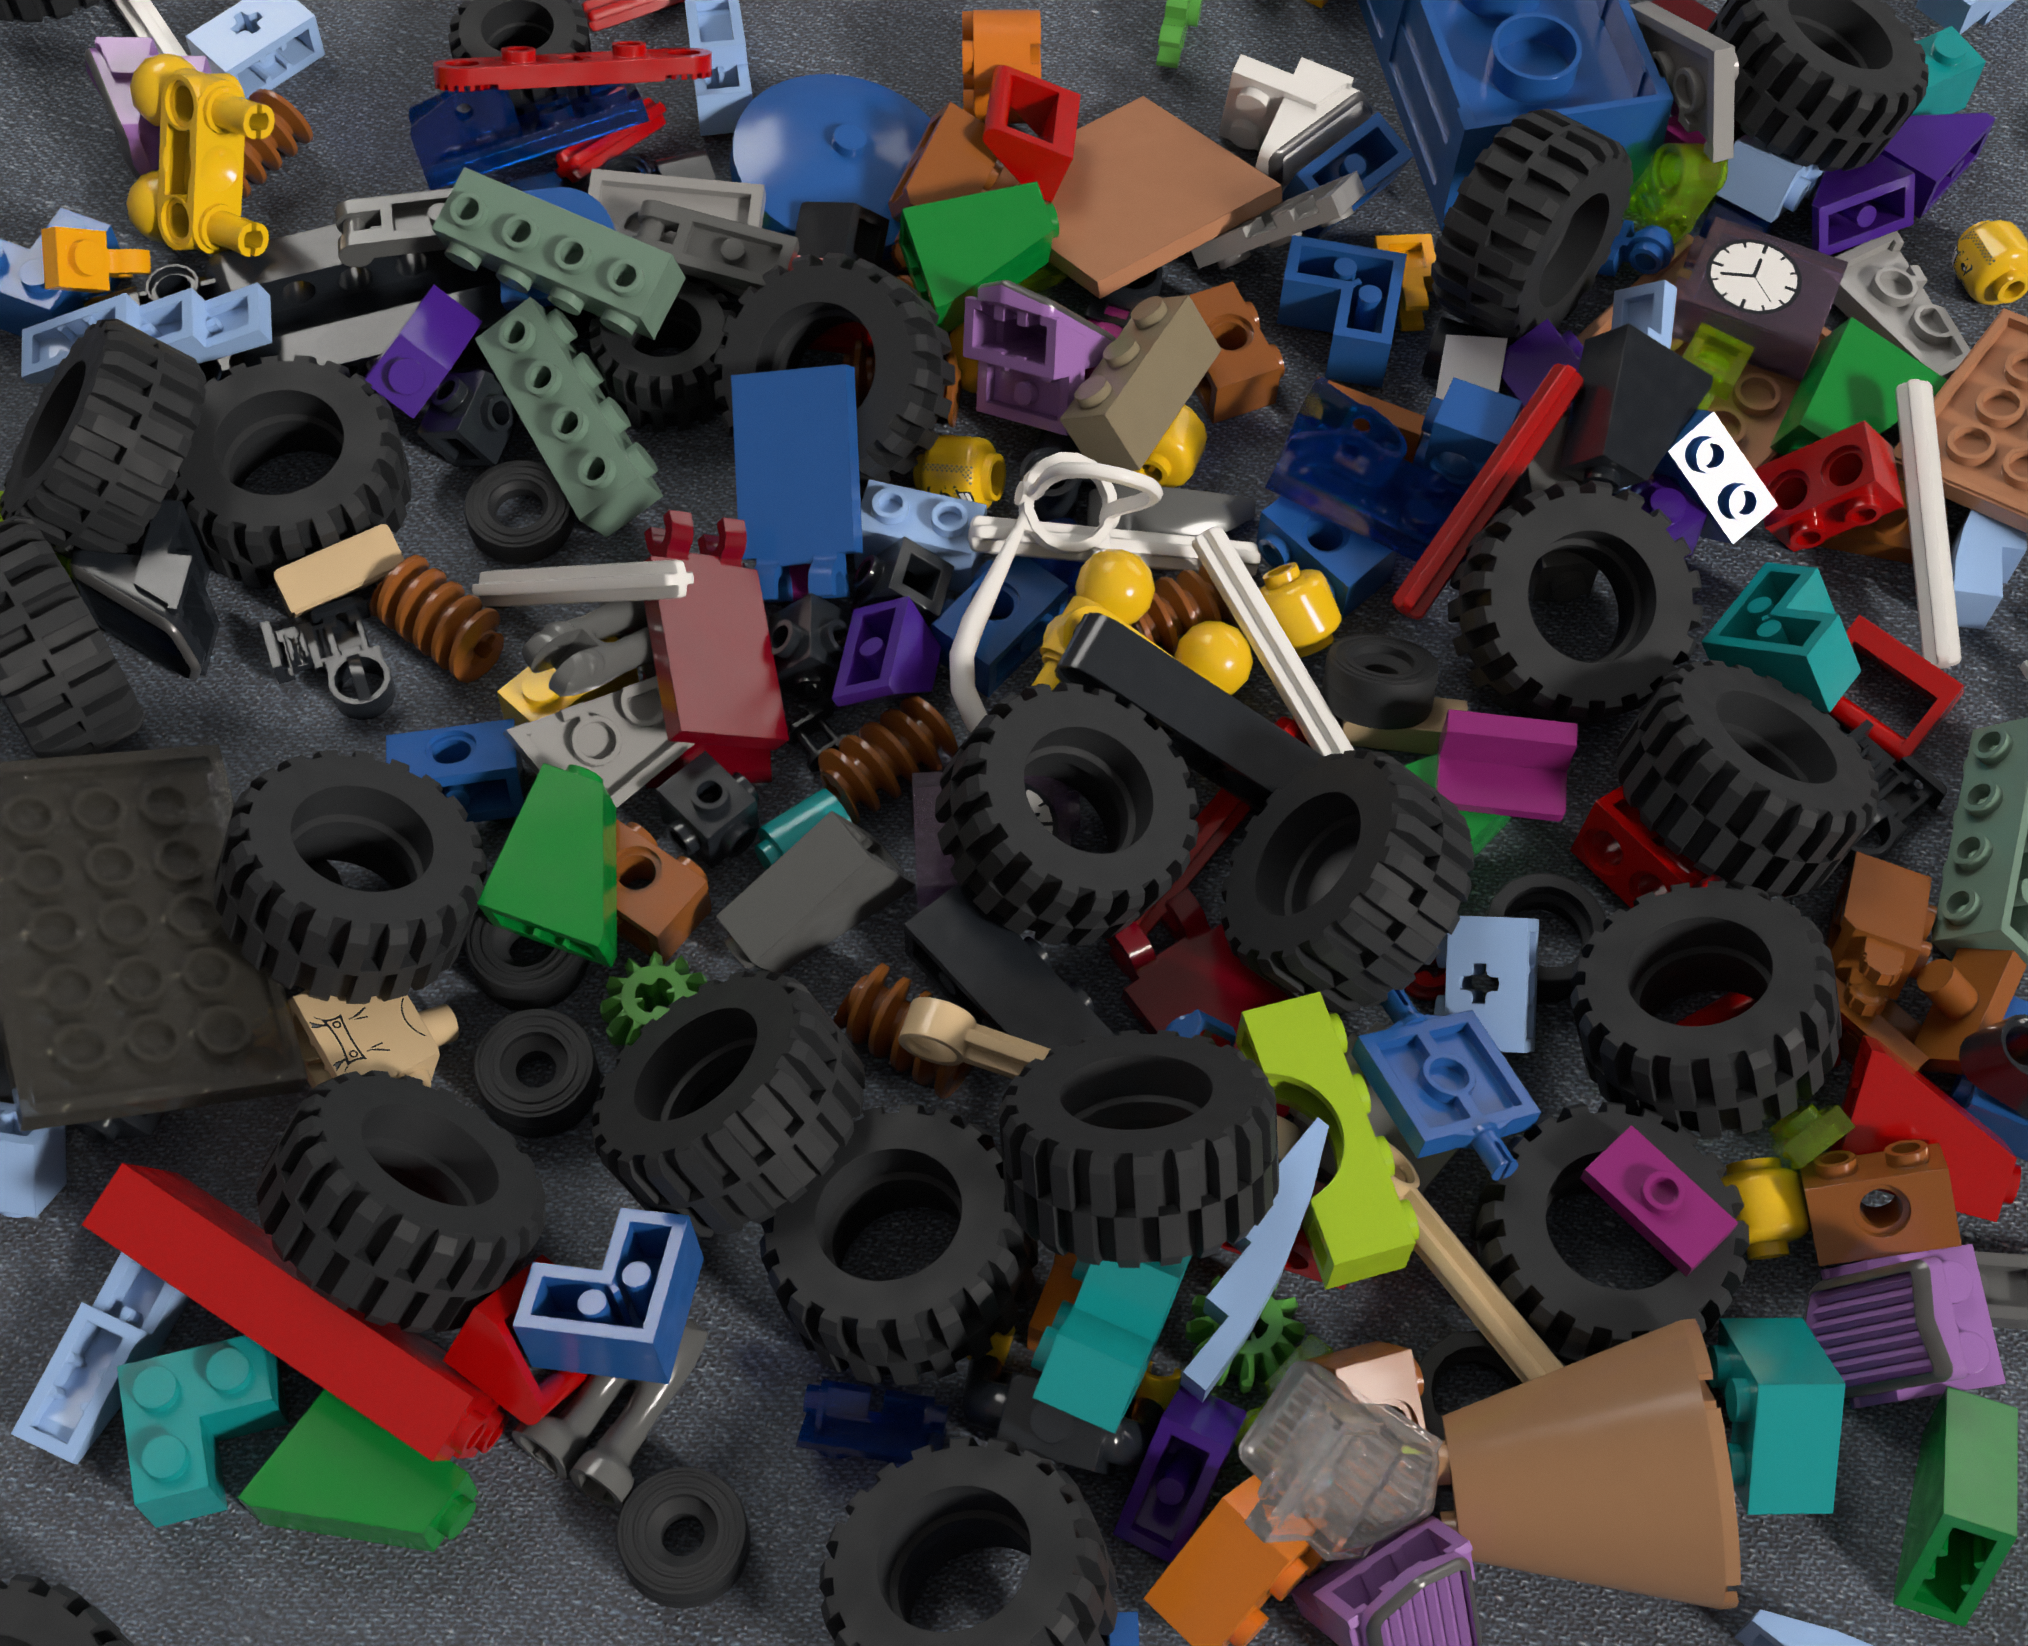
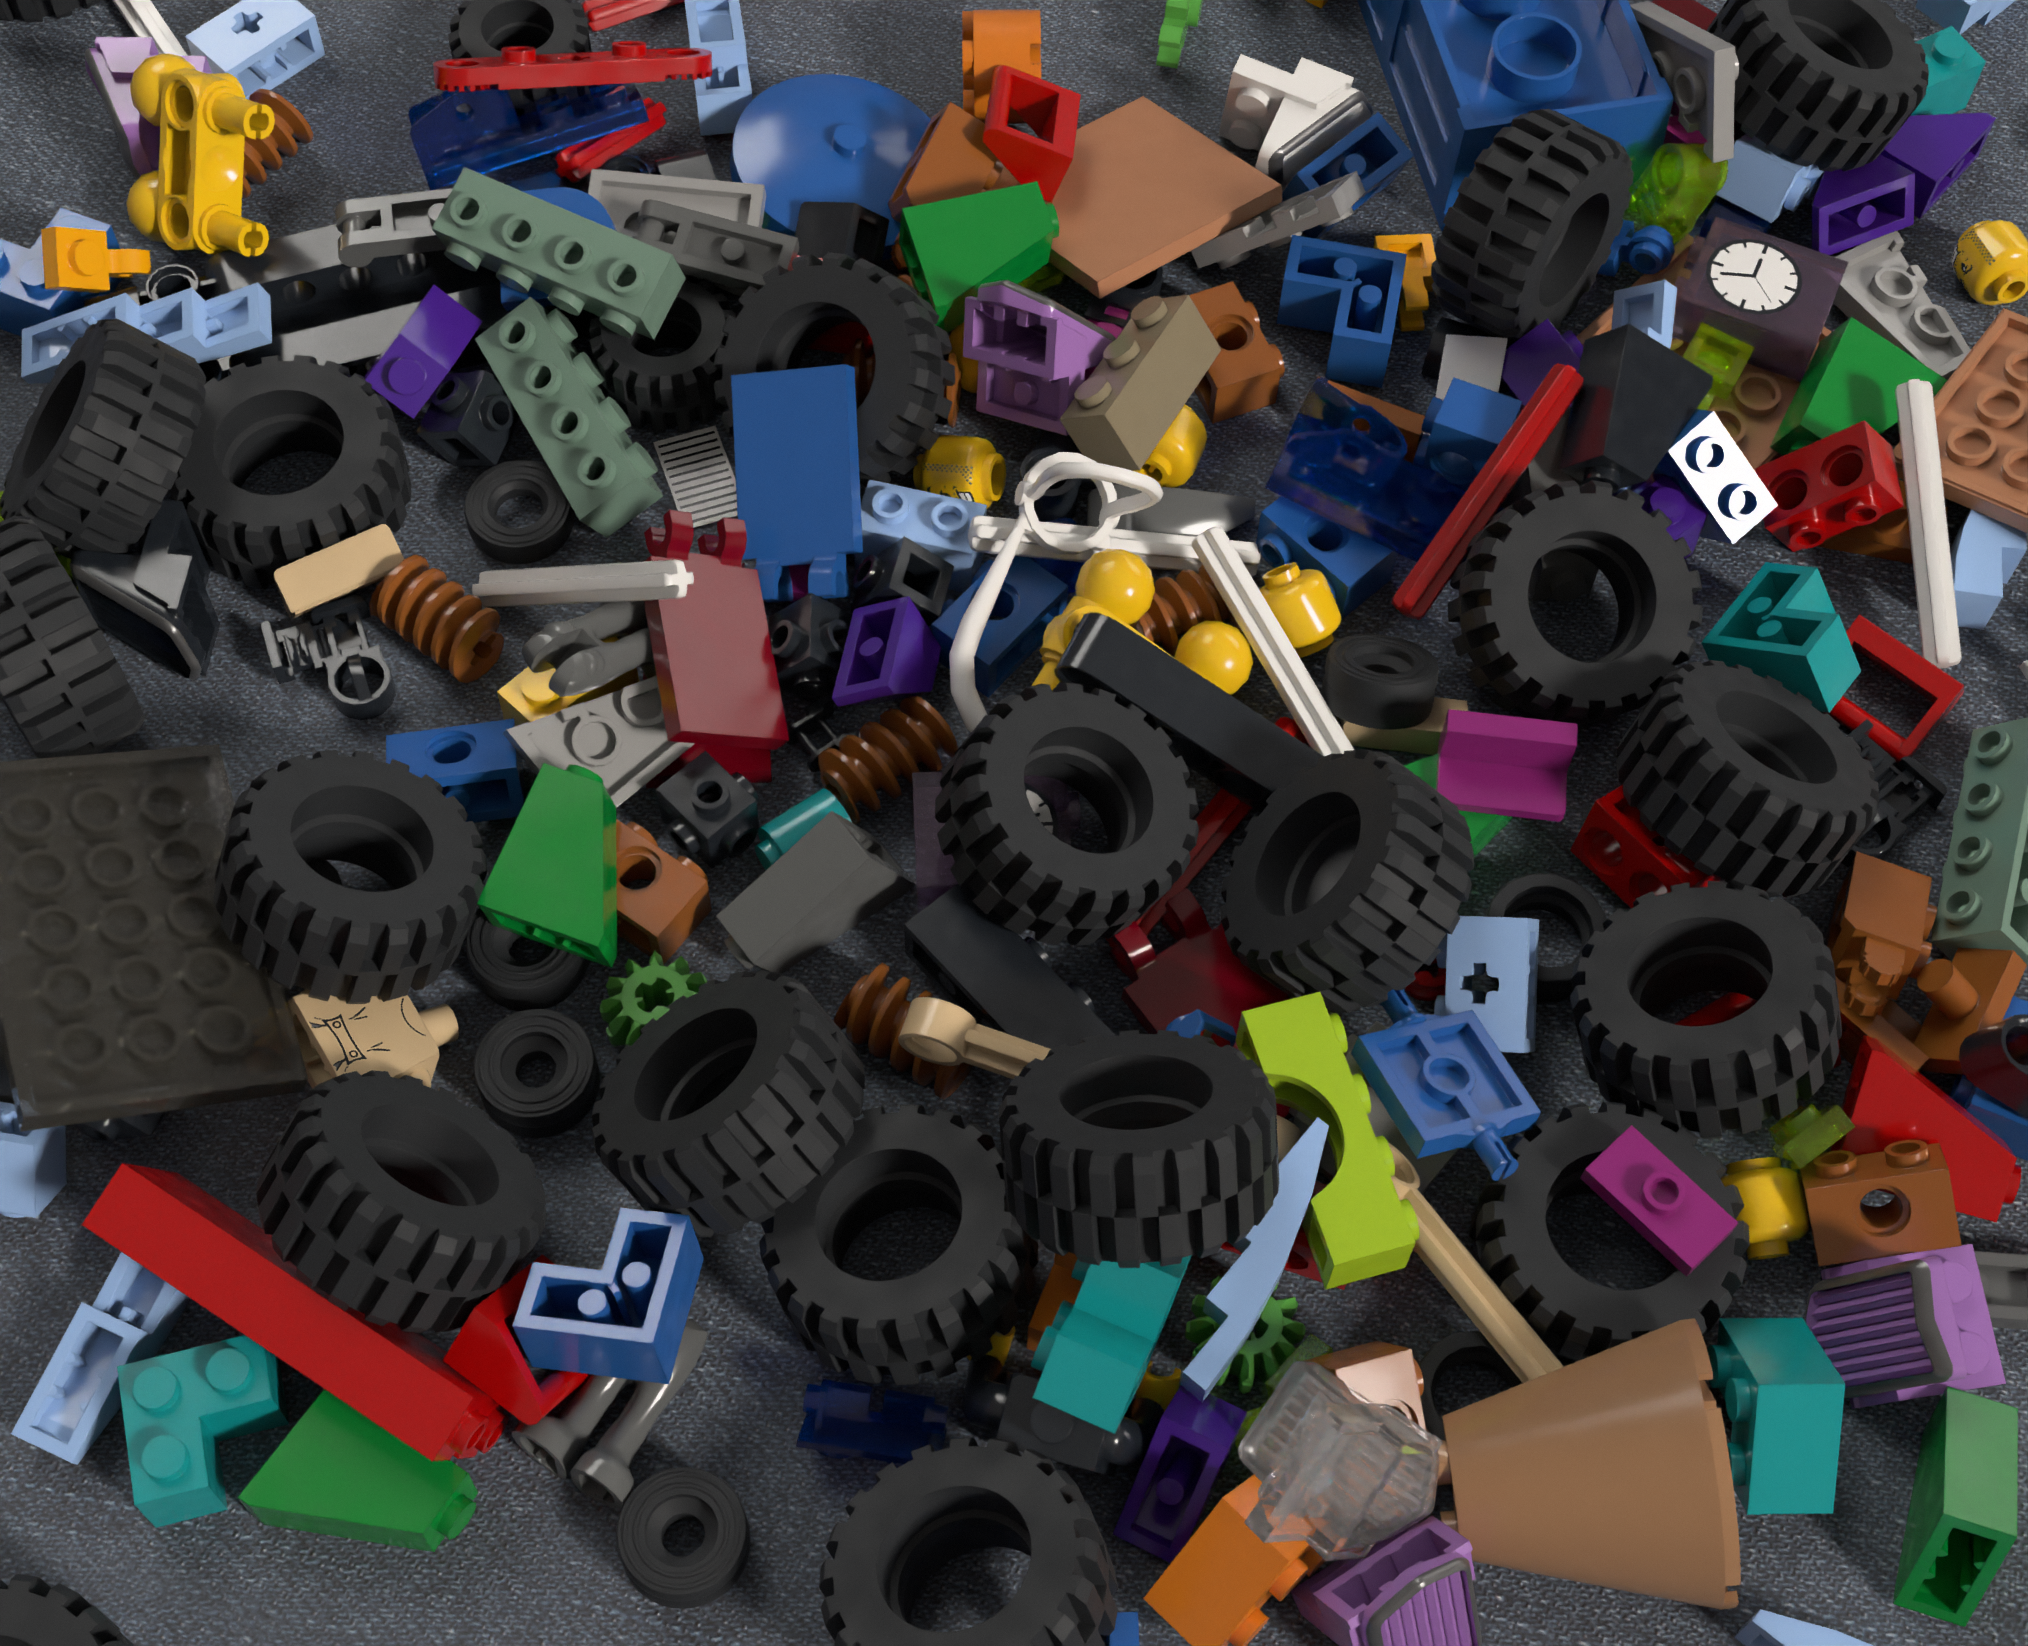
none -> white sticker [653,426,737,528]

